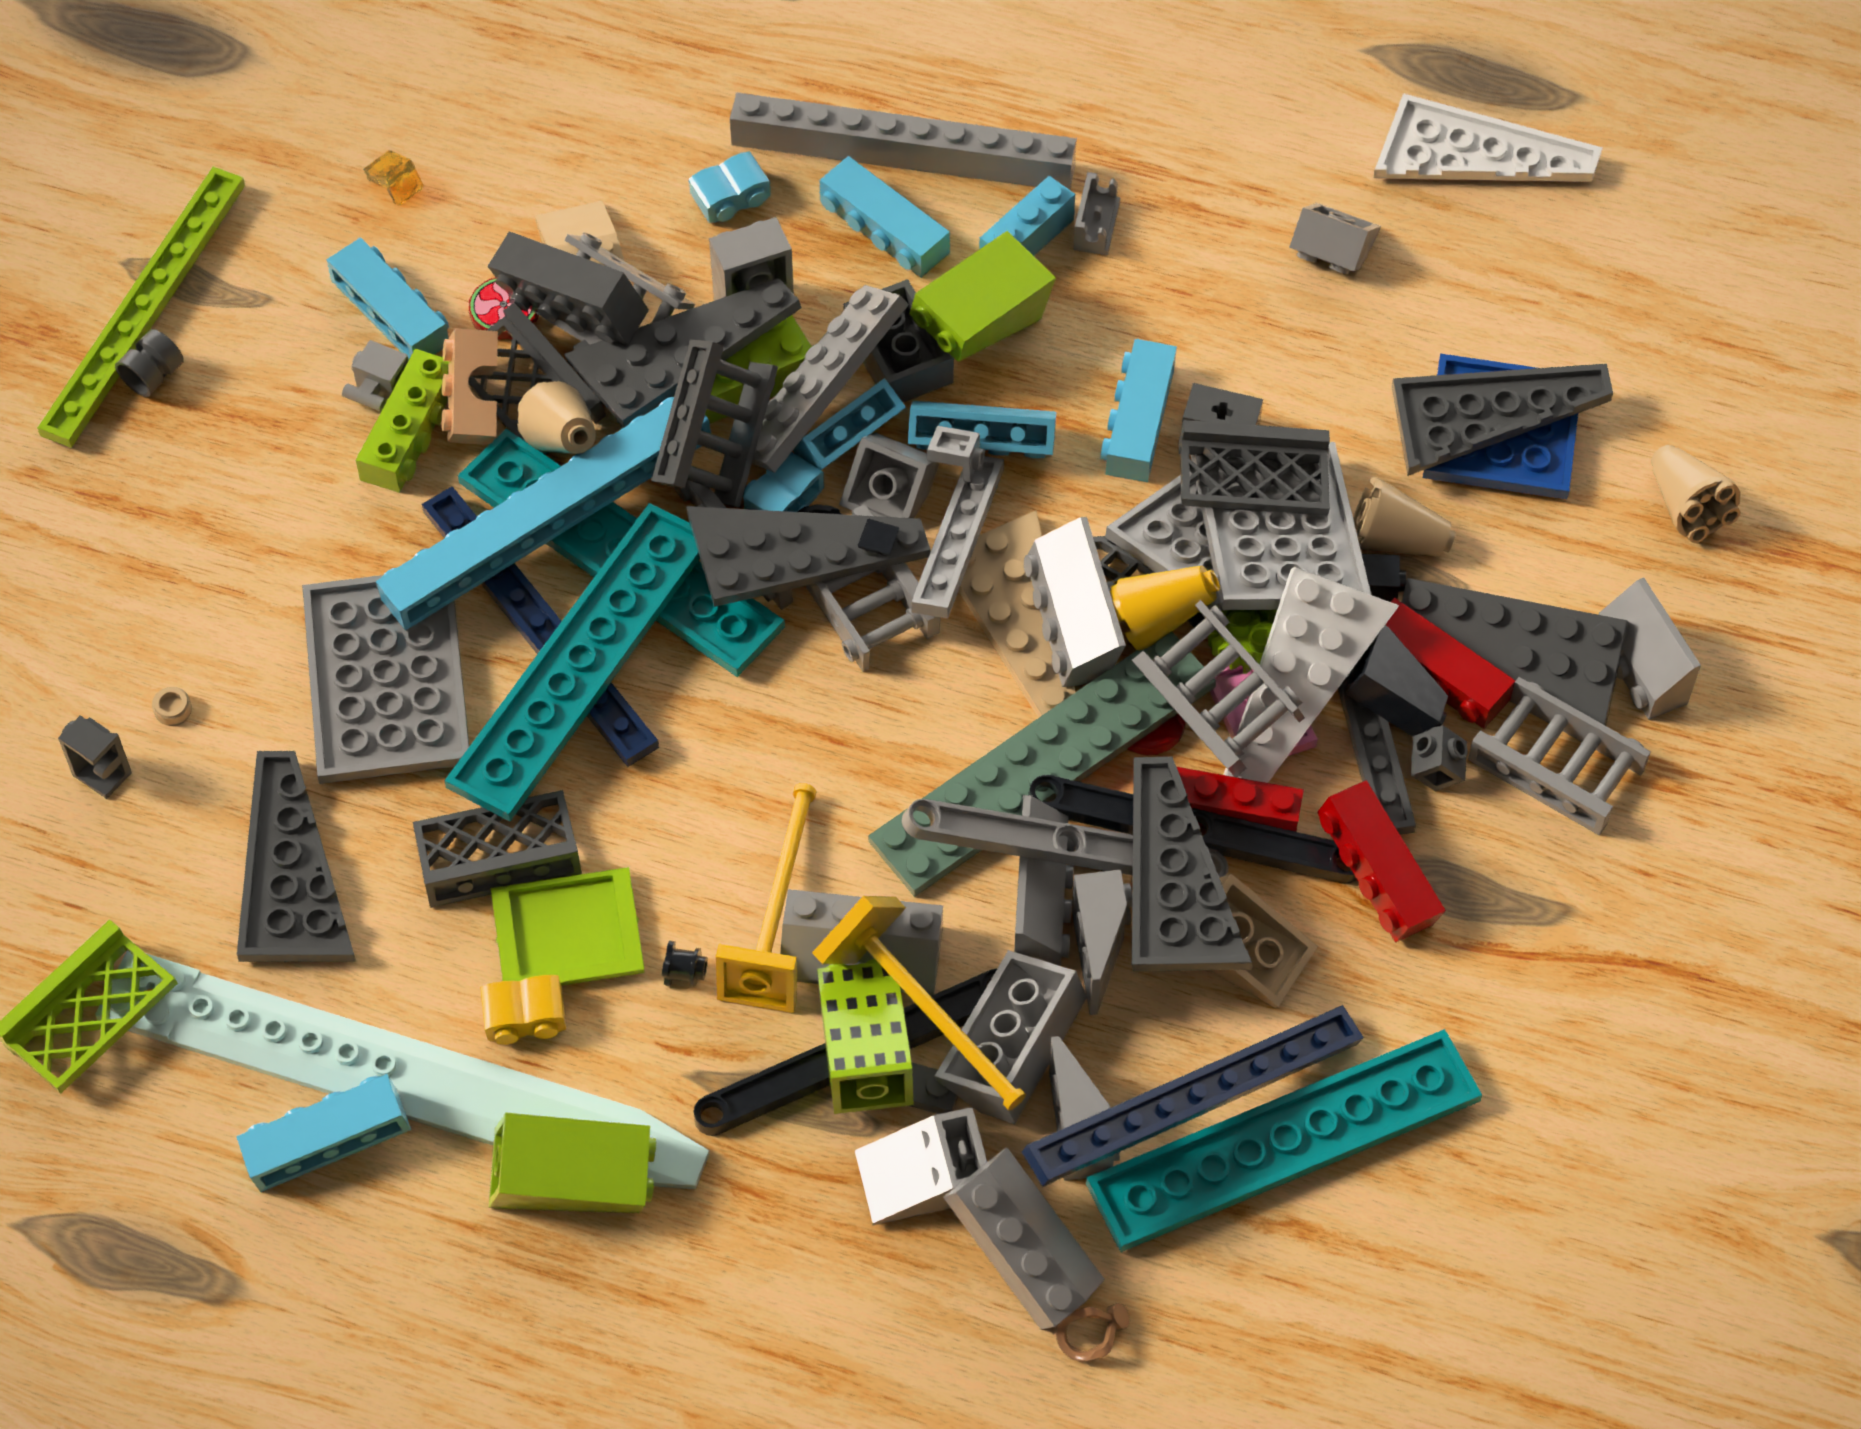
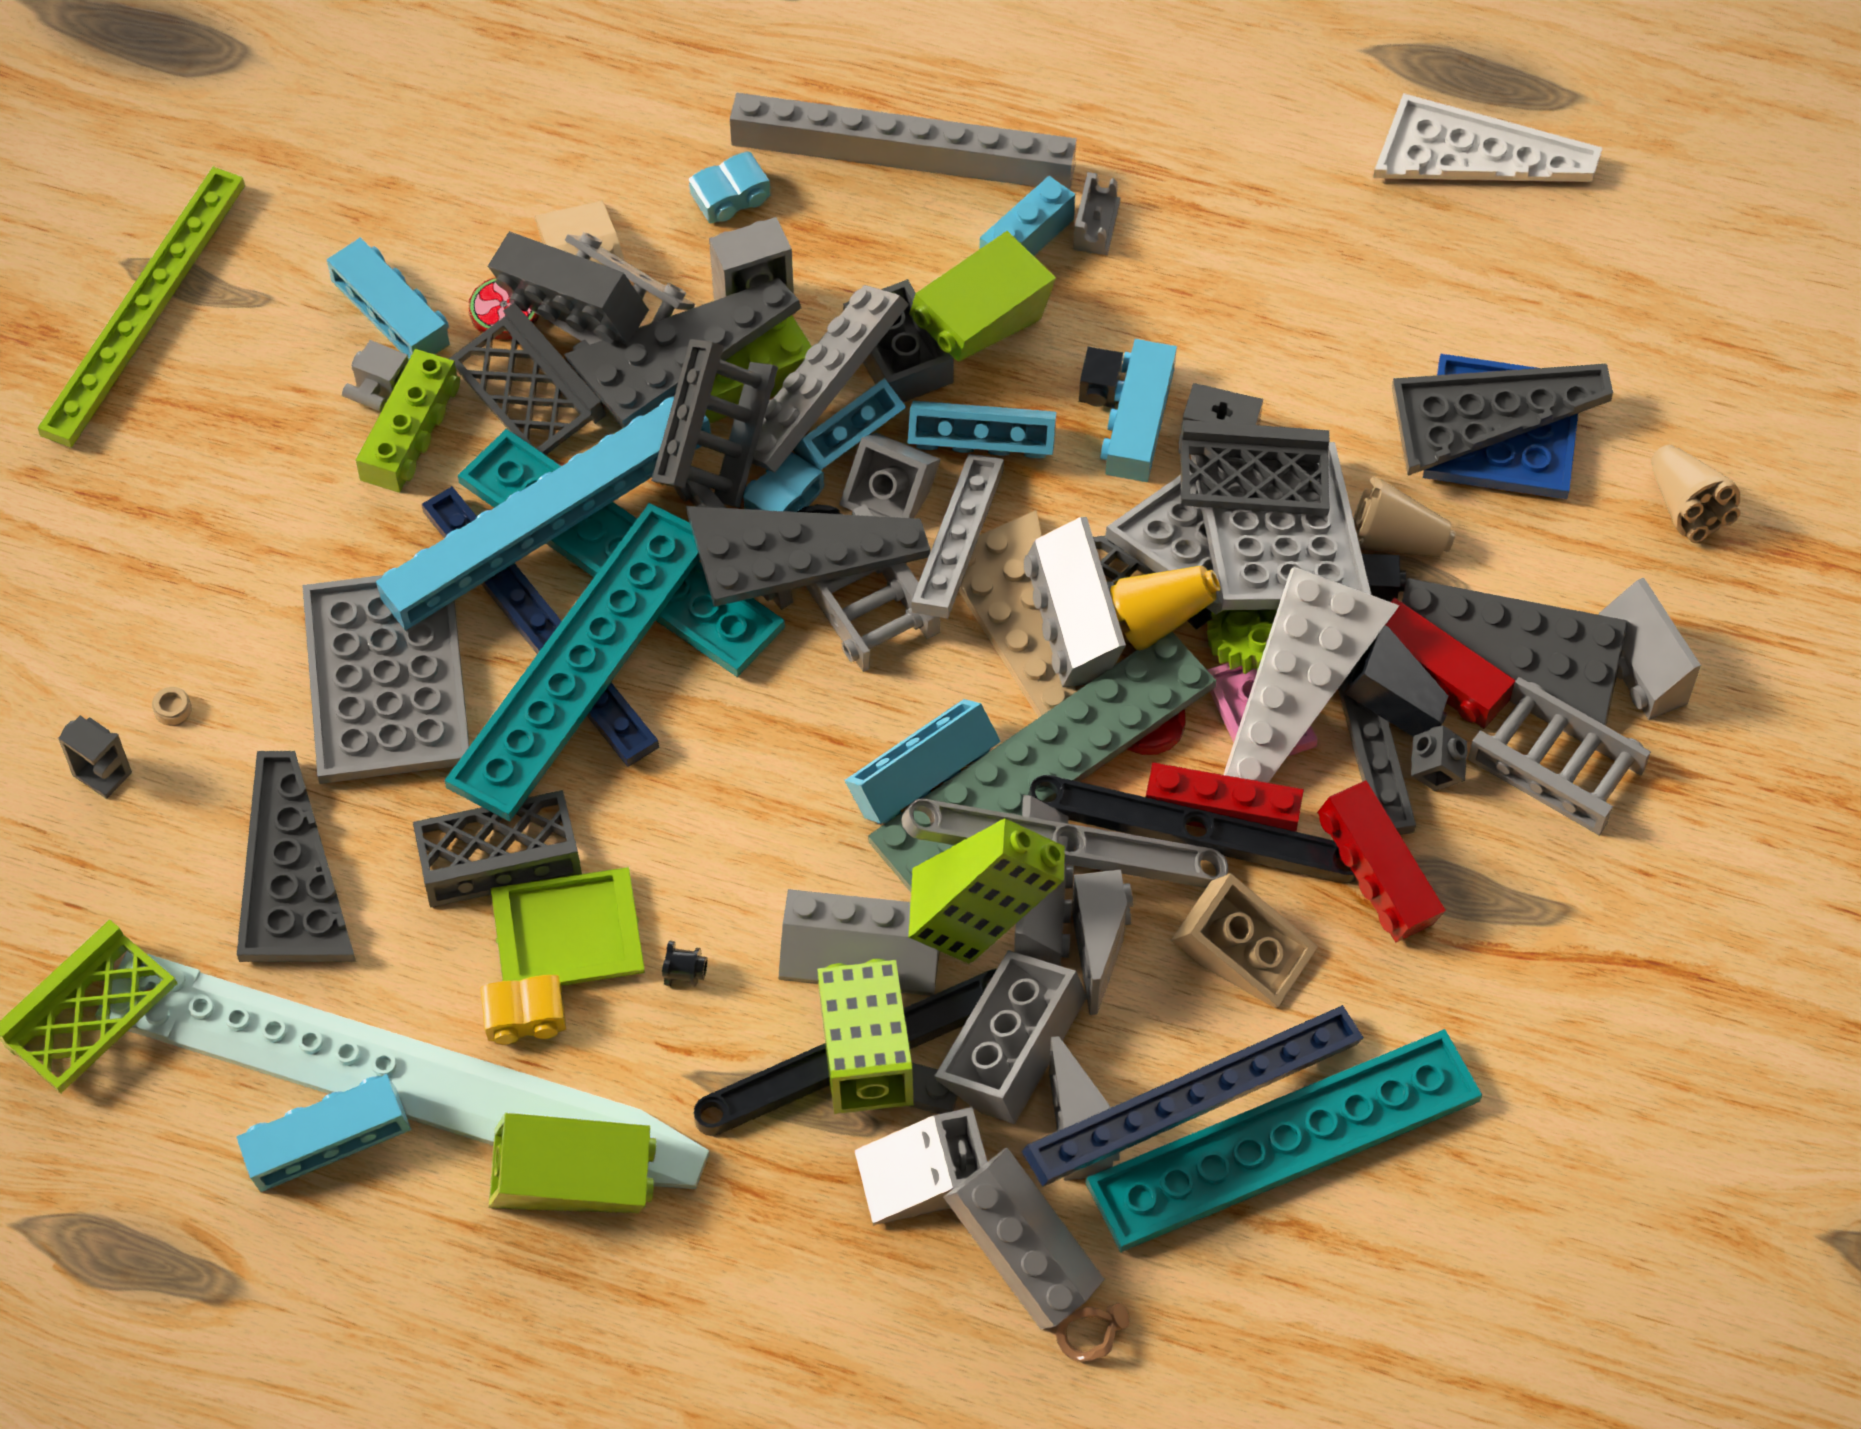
dark grey wheel [115,329,184,397] -> none
clear yellow bracket [363,150,424,205] -> none
light nougat arch [441,328,498,445] -> none
tan cone [517,381,596,454] -> none
yellow tile [715,783,817,1013] -> none
yellow tile [812,896,1026,1111] -> none
medium azure brick [820,156,950,277] -> none
black piece [858,519,899,556] -> none
light grey bracket [927,426,985,482] -> none
light grey fence [1132,600,1305,777] -> none
dark grey wing [1132,757,1252,972] -> none
light grey slope [1289,203,1381,274] -> none
none -> medium azure brick [844,699,1001,824]
none -> lime slope [908,818,1065,964]
none -> black brick [1079,347,1123,408]

